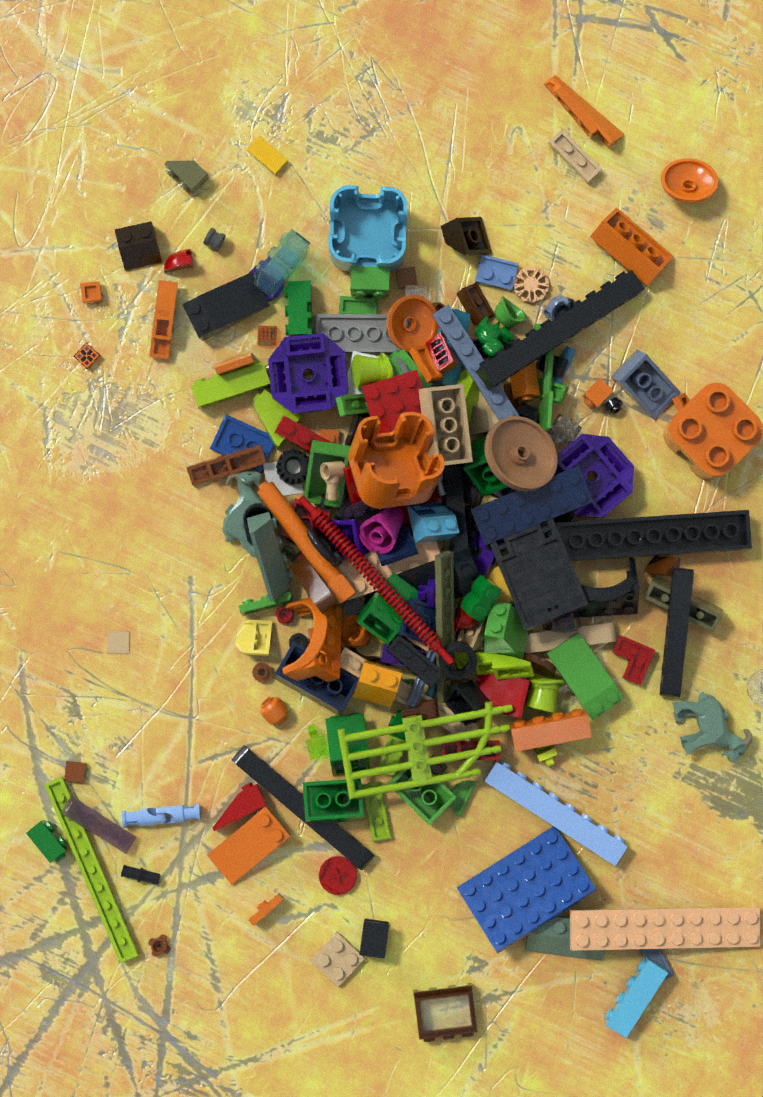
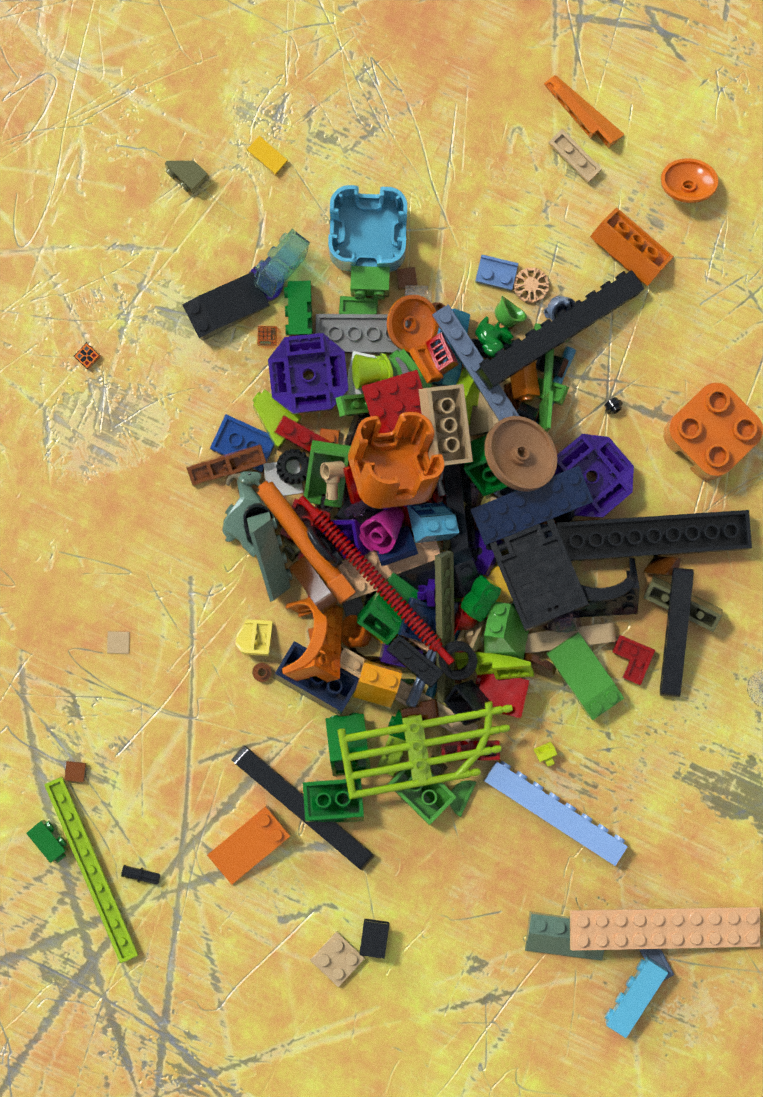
plate [60,796,136,854] -> none
orange plate [80,281,102,304] -> none
dark brown slope [114,221,162,271] -> none
light blue piece [122,803,201,828] -> none
dark orange plate [148,934,171,957] -> none
orange slope [149,280,178,359] -> none
red brick [164,249,194,273] -> none
lime brick [191,361,271,409] -> none
dark grey wheel [203,228,226,251] -> none
red slope [212,782,267,831] -> none
orange tile [214,352,253,375] -> none
bright green hinge [239,591,292,615] -> none
orange plate [248,893,284,926] -> none
orange head [260,696,289,725] -> none
red plate [276,605,295,624] -> none
black plate [289,633,308,648] -> none
clear neon green plate [306,724,329,759] -> none
red tile [319,856,357,895] -> none
lime tile [362,781,391,842] -> none
window [413,983,478,1042] -> none
dark brown slope [441,217,492,256] -> none
reddish brown slope [457,282,495,326] -> none
blue plate [457,826,597,954] -> none
orange slope [509,709,592,752] -> none
lime hat [524,674,565,713] -> none
clear brick [547,414,582,446] -> none
orange brick [582,378,613,409] -> none
sand blue slope [611,350,681,420] -> none
orange tile [672,393,689,412] -> none
sand green animal [672,692,752,763] -> none

